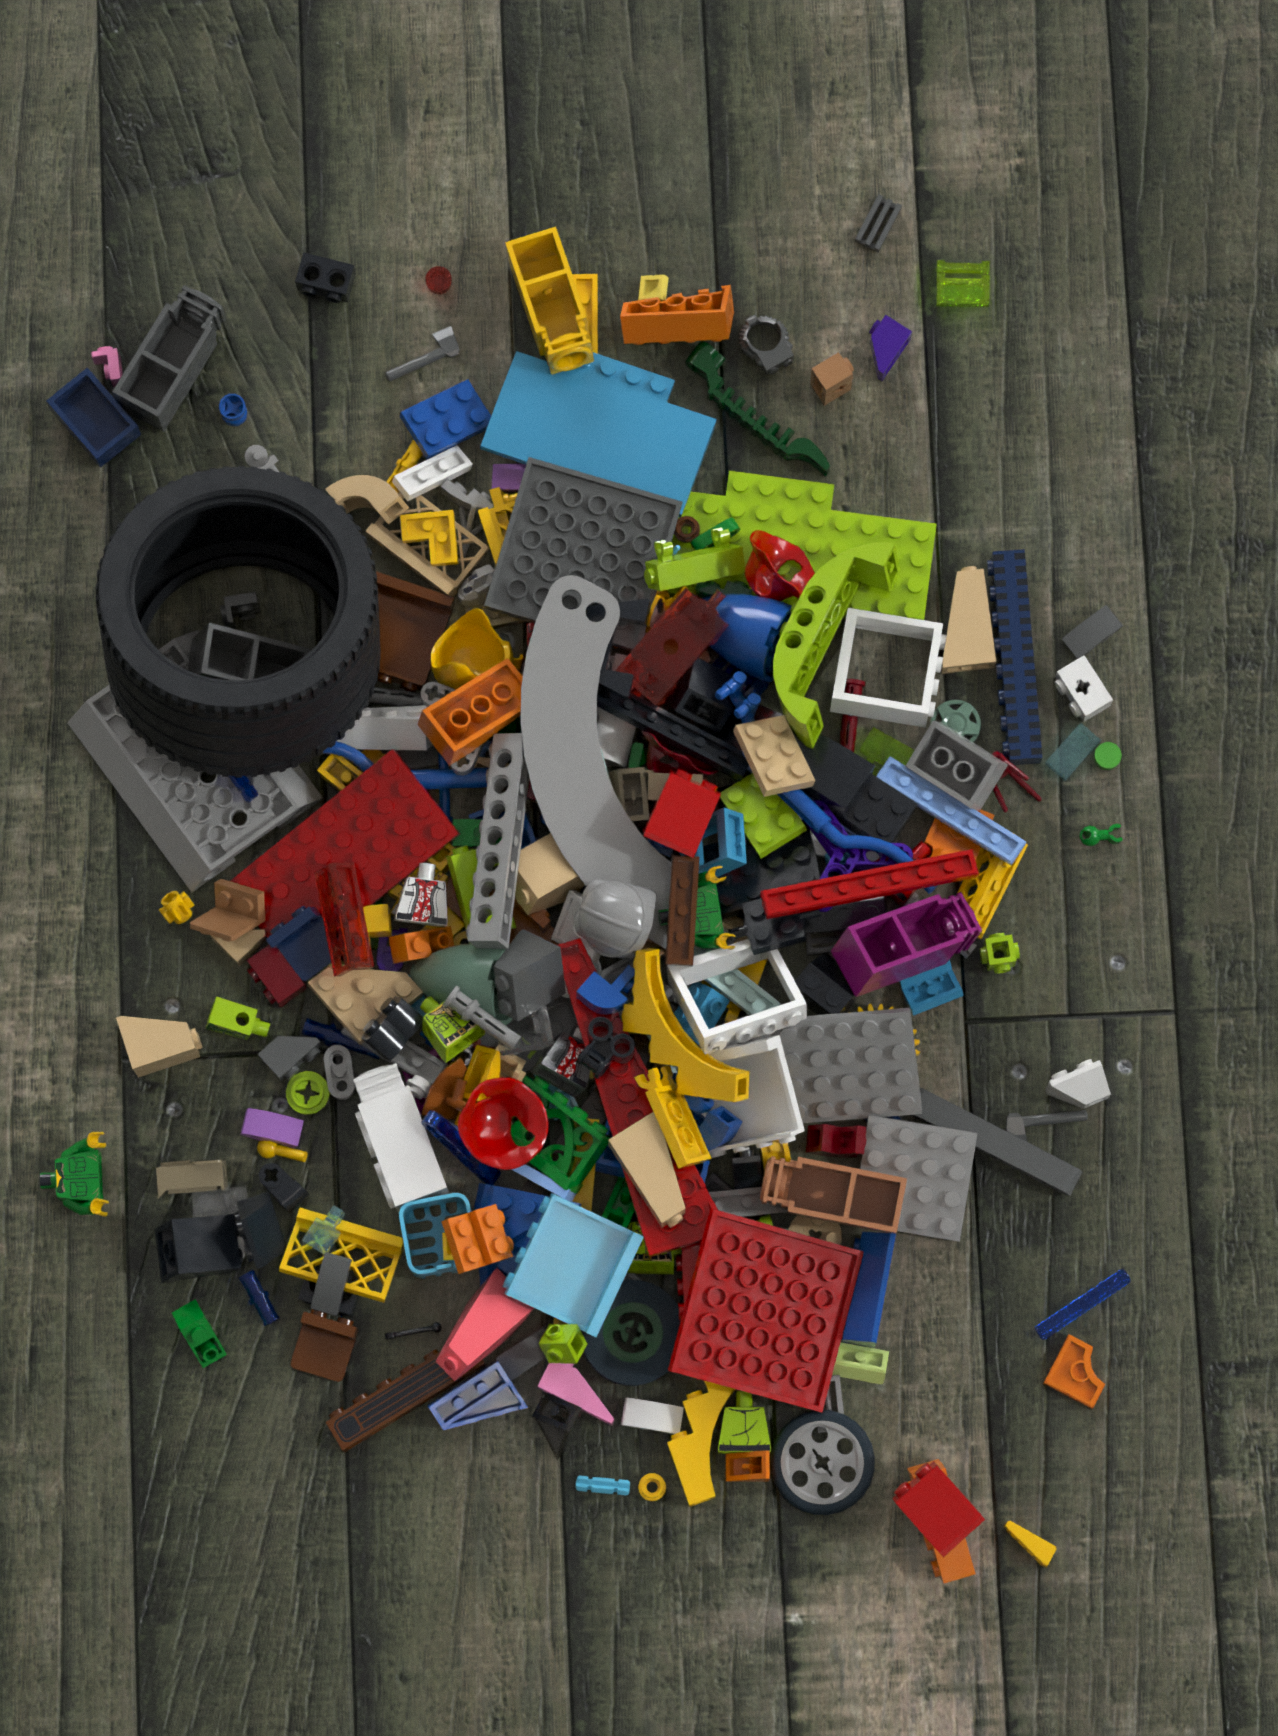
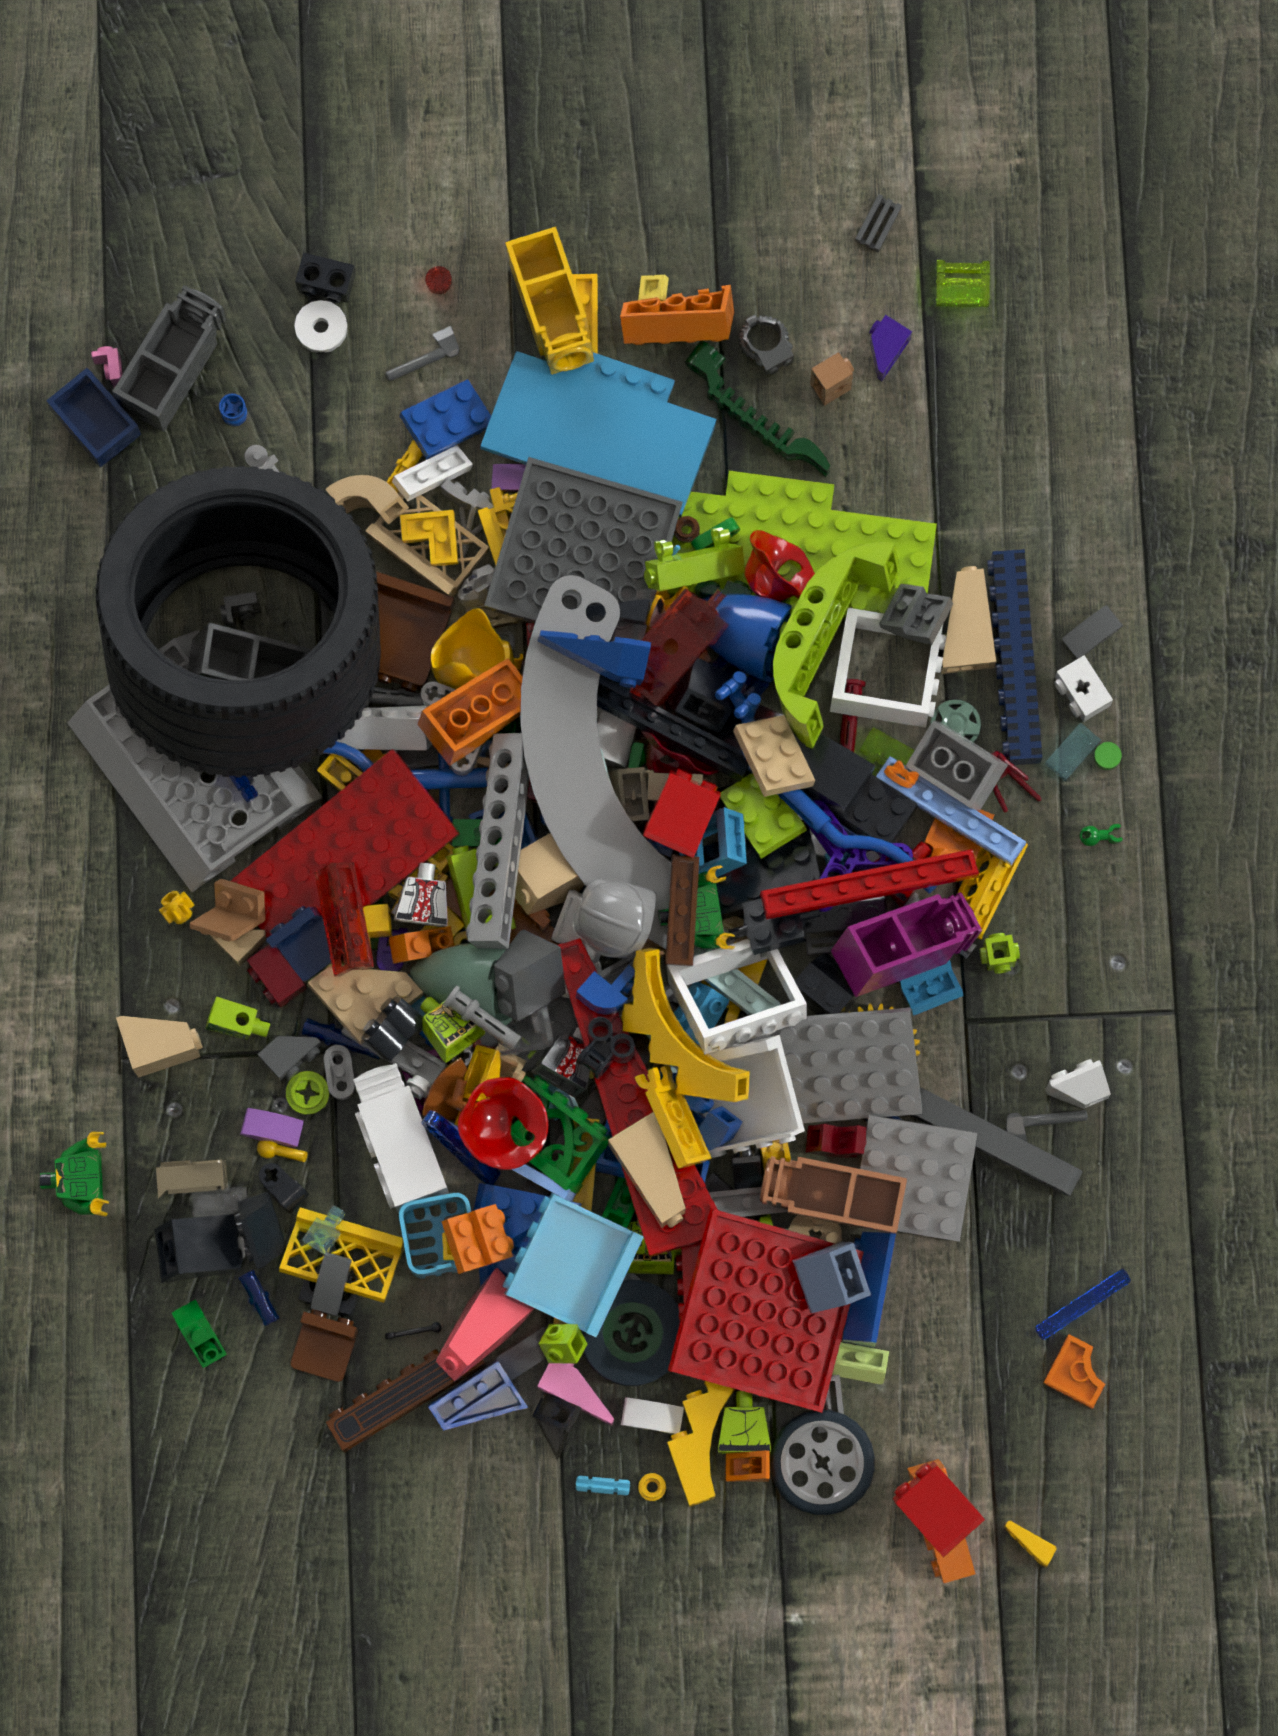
none -> white tile [294,300,347,353]
none -> blue wedge [538,630,651,688]
none -> sand blue slope [793,1241,871,1313]
none -> dark grey slope [879,584,953,645]
none -> orange piece [884,760,919,788]

